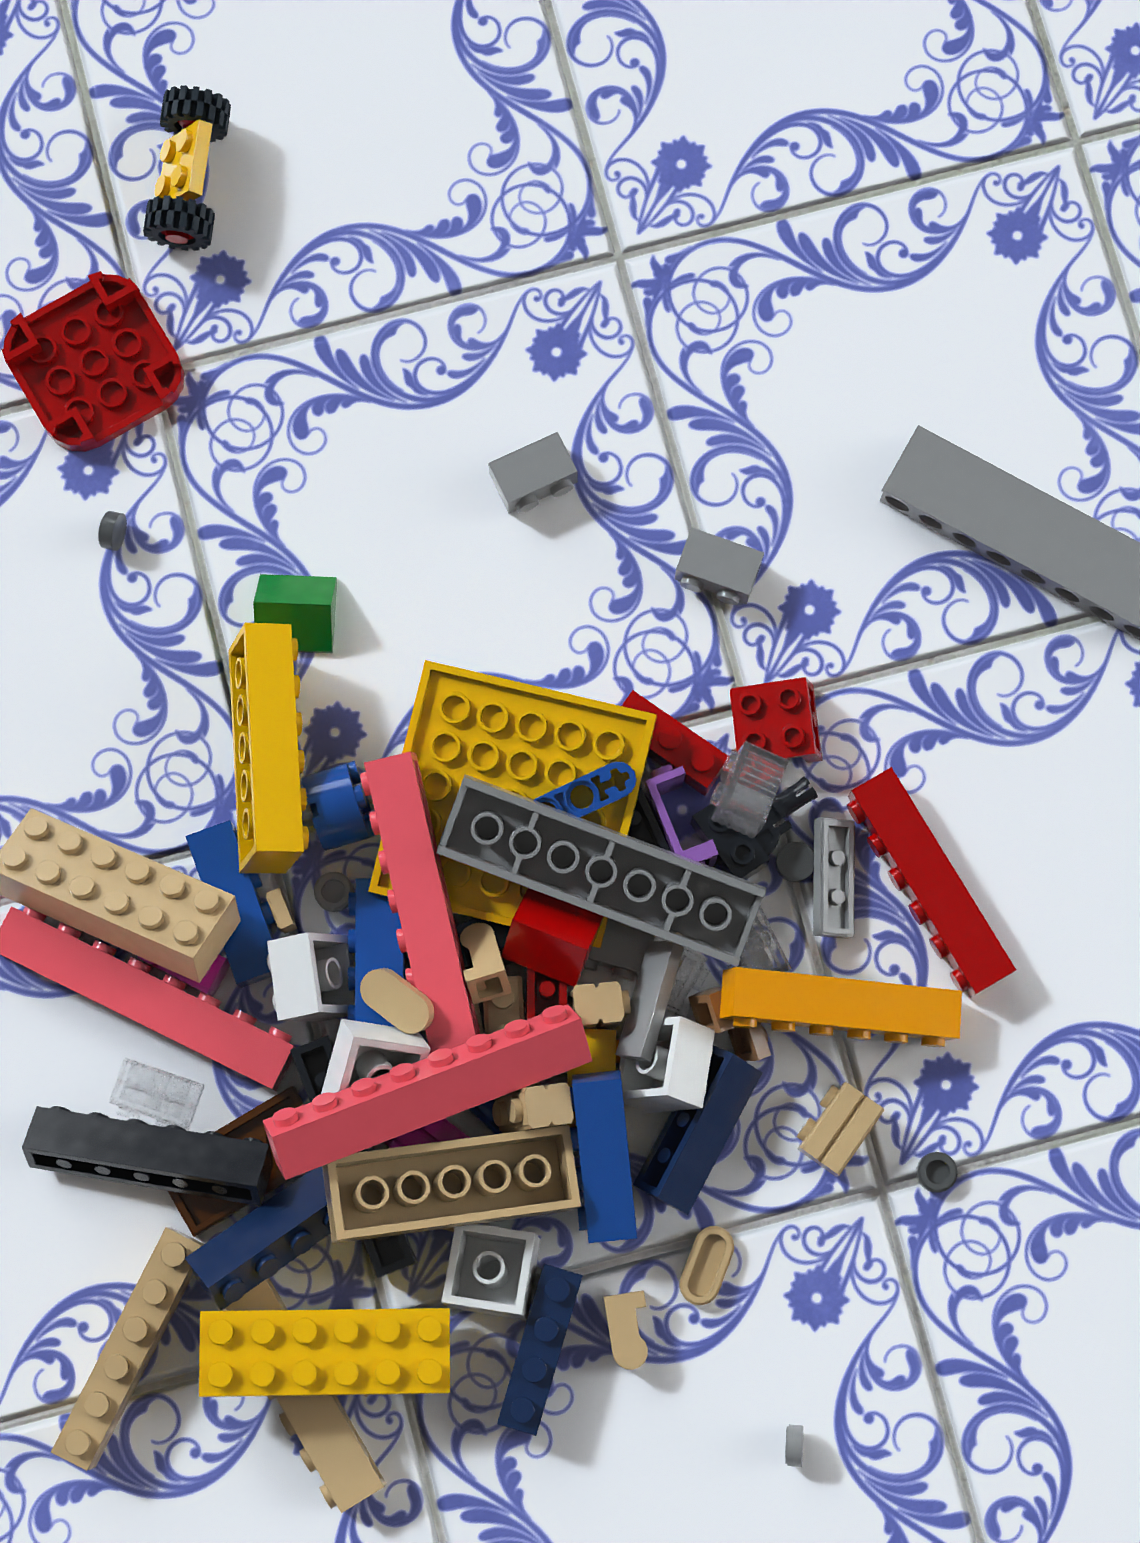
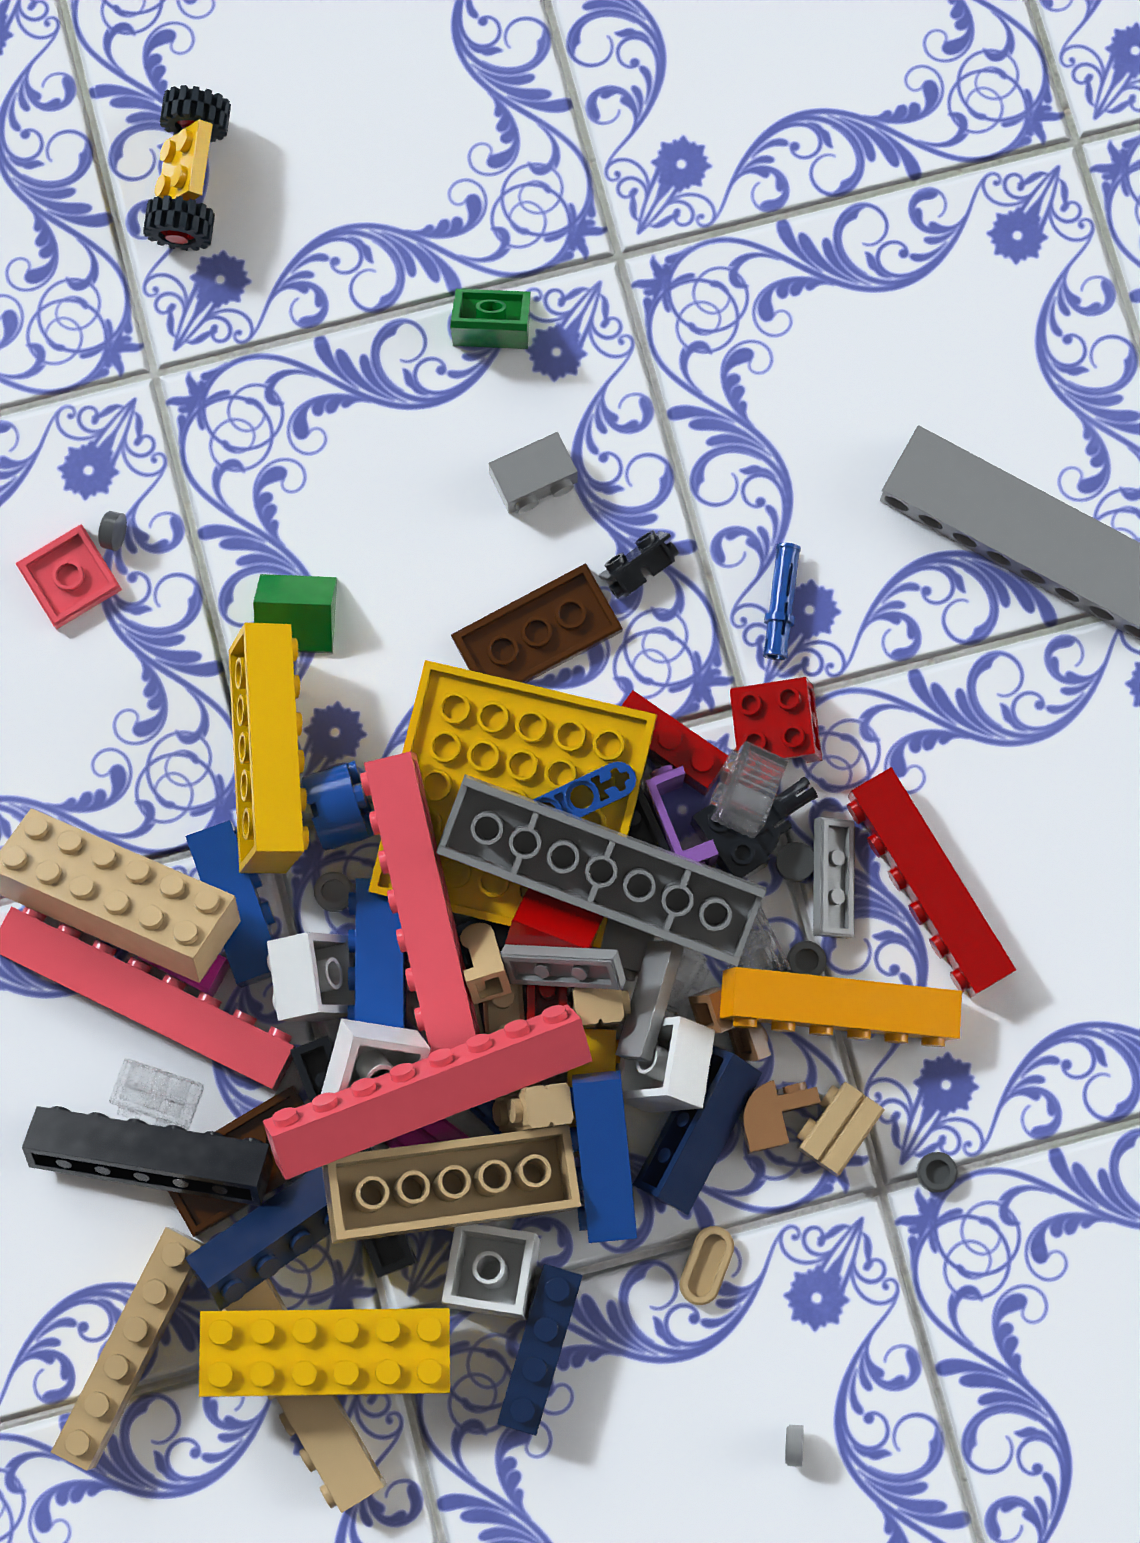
red tile [1,271,185,452] -> none
tan tile [265,888,297,934] -> none
tan tile [360,968,434,1034] -> none
tan leg [603,1290,648,1370] -> none
light grey brick [675,527,764,605] -> none
none -> coral tile [15,524,122,630]
none -> green slope [450,289,531,349]
none -> reddish brown tile [451,563,623,684]
none -> light grey tile [500,944,626,990]
none -> black hinge [598,530,679,599]
none -> medium nougat brick [741,1080,821,1154]
none -> blue pin [763,542,801,660]
none -> dark grey tile [786,941,826,976]

